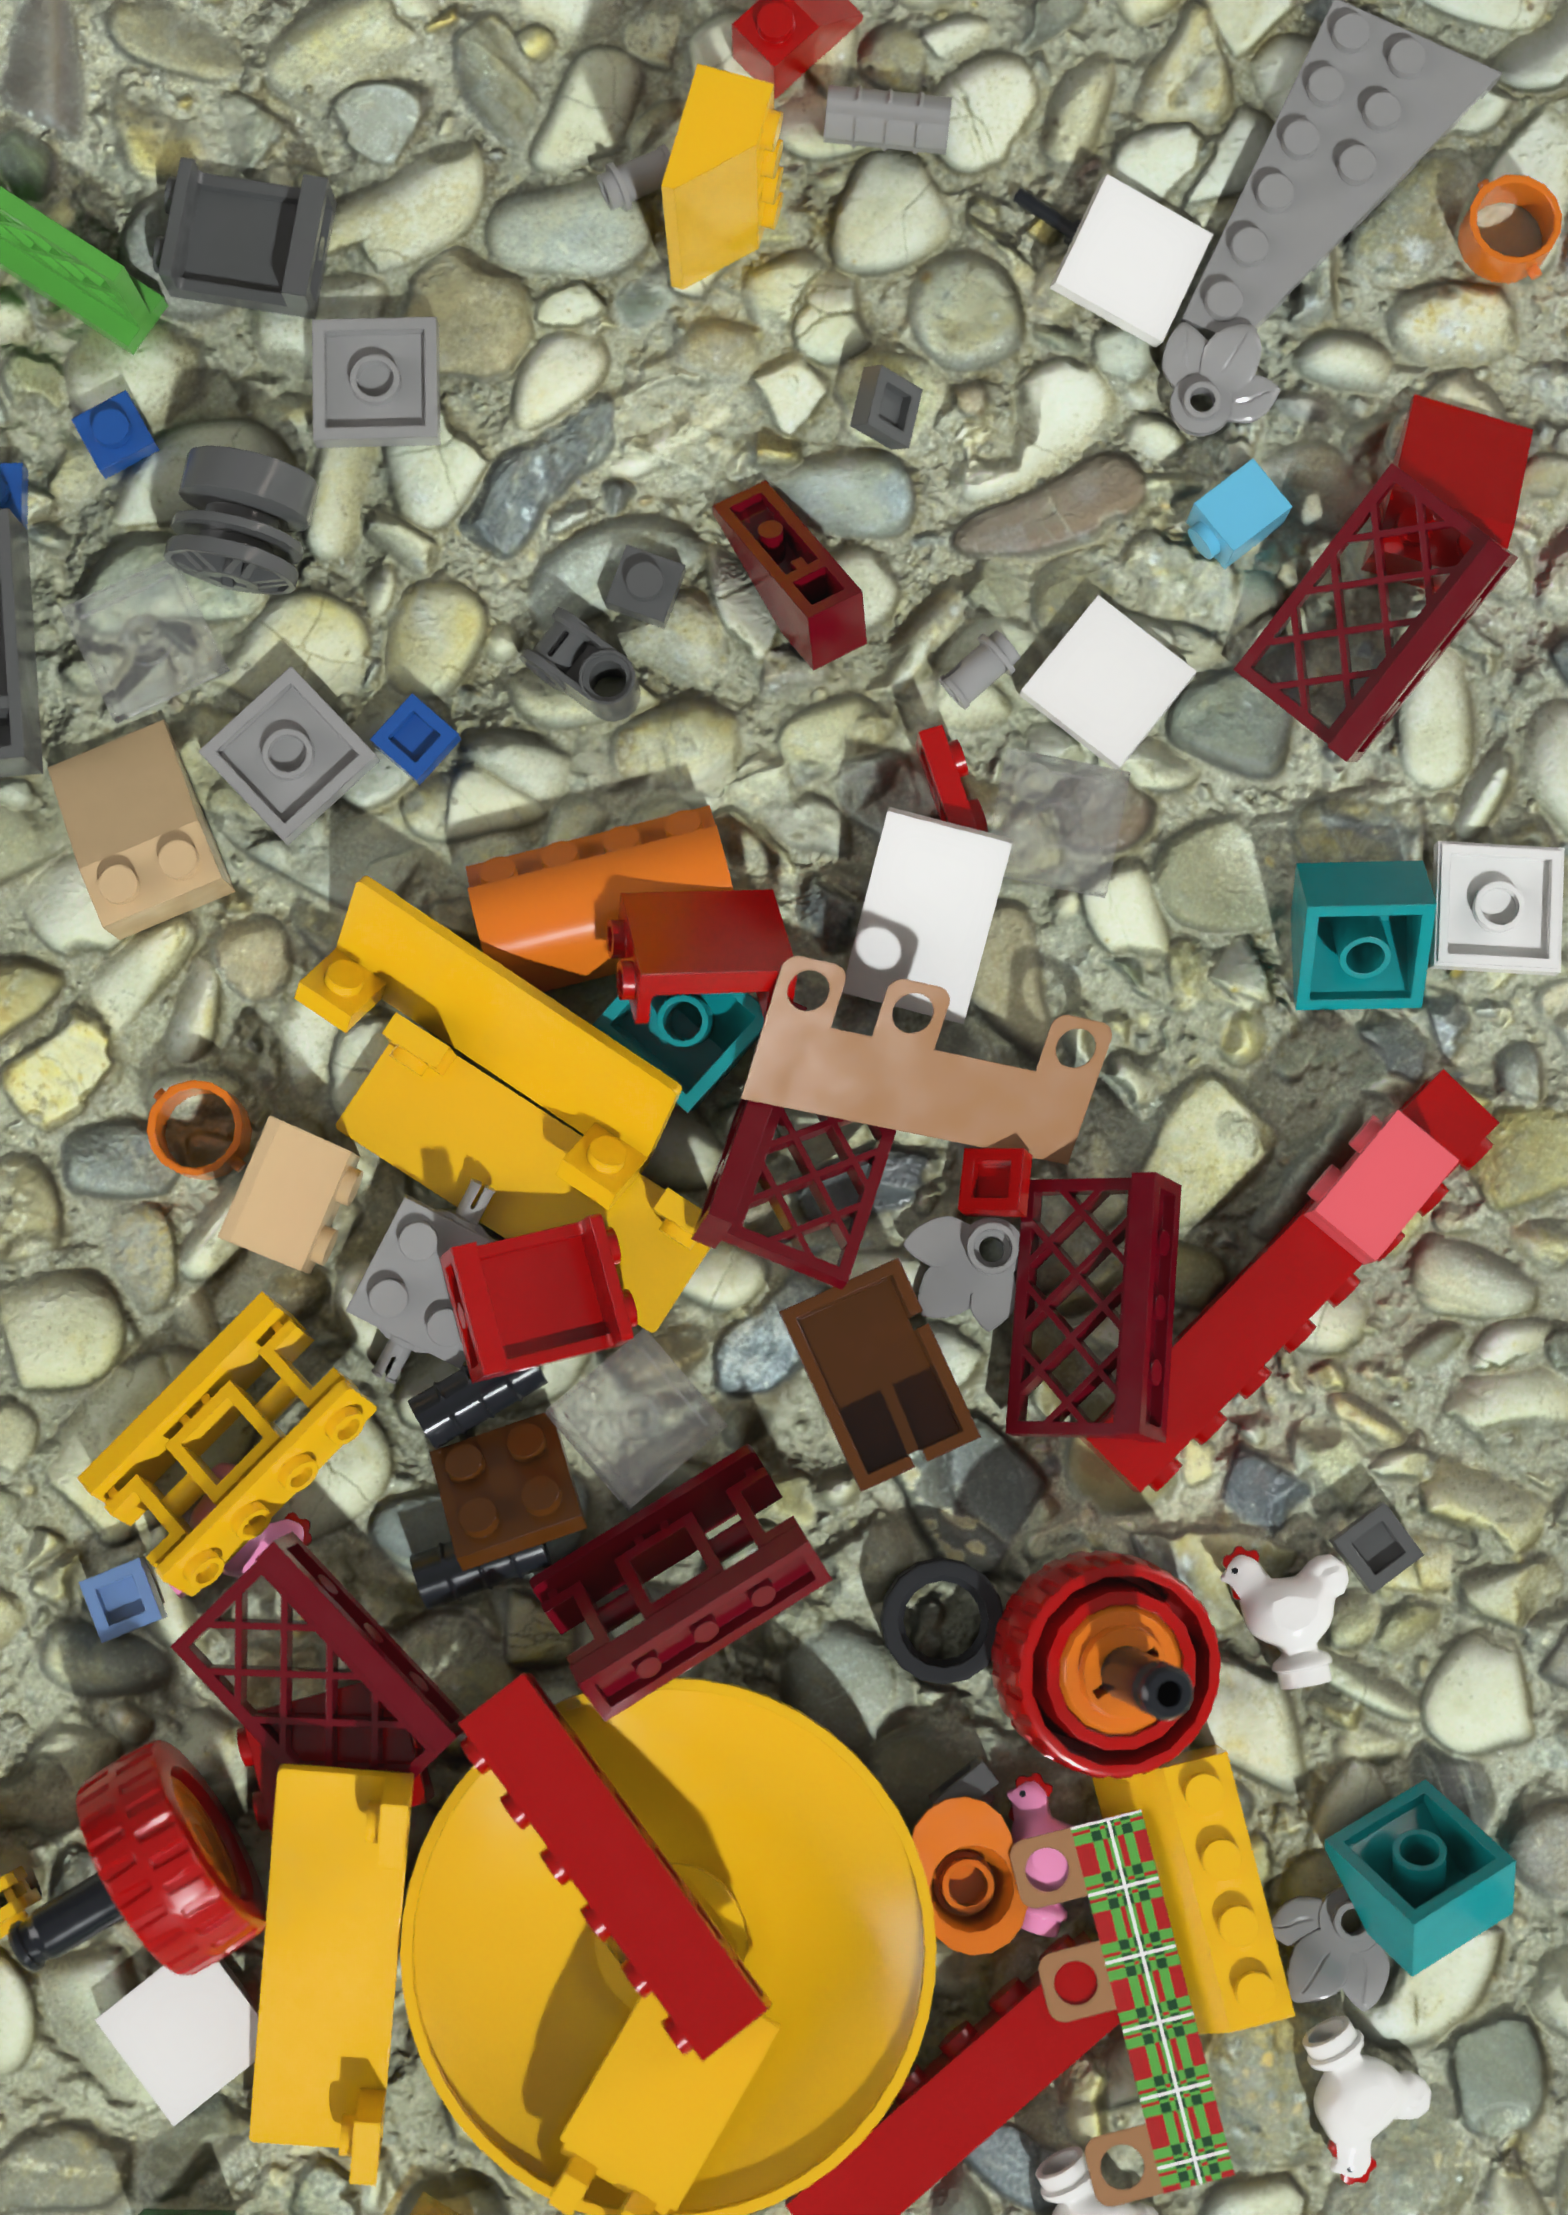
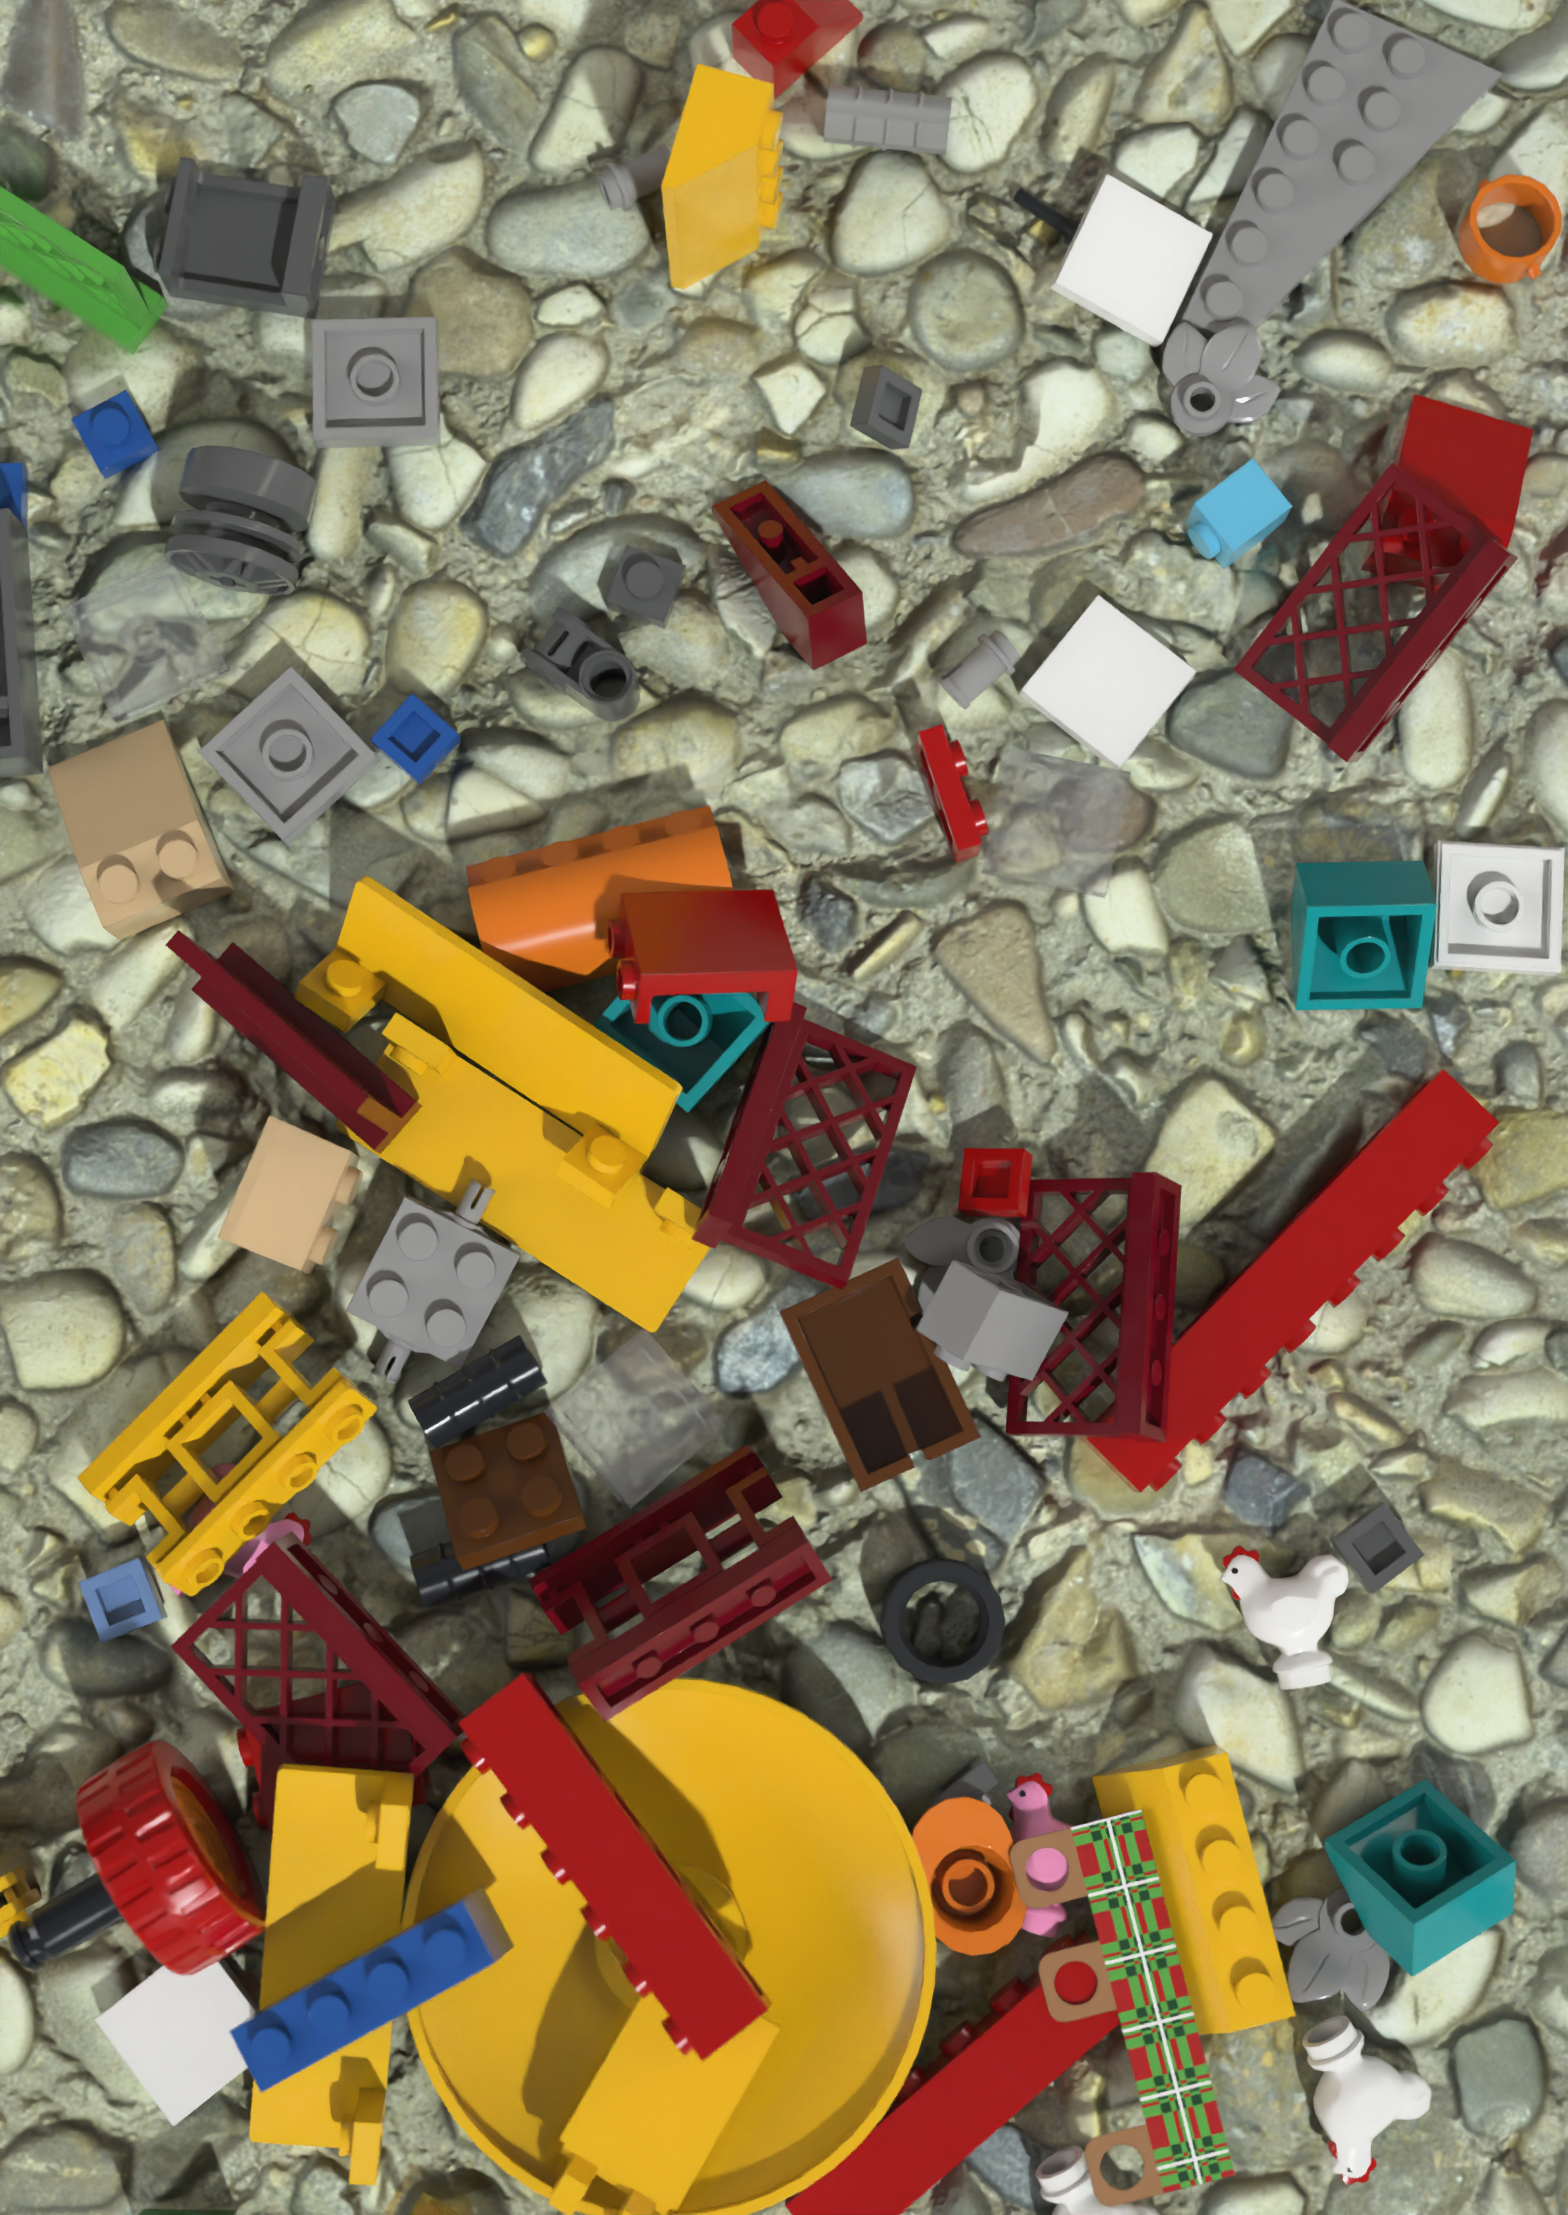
orange piece [147,1080,252,1180] -> none
red panel [440,1213,638,1383] -> none
medium nougat piece [741,956,1112,1165] -> none
white tile [842,807,1013,1024] -> none
red wheel [991,1550,1221,1779] -> none
coral brick [1304,1110,1460,1265] -> none
none -> dark red fence [165,930,422,1154]
none -> blue brick [229,1886,514,2093]
none -> light grey brick [916,1260,1069,1382]

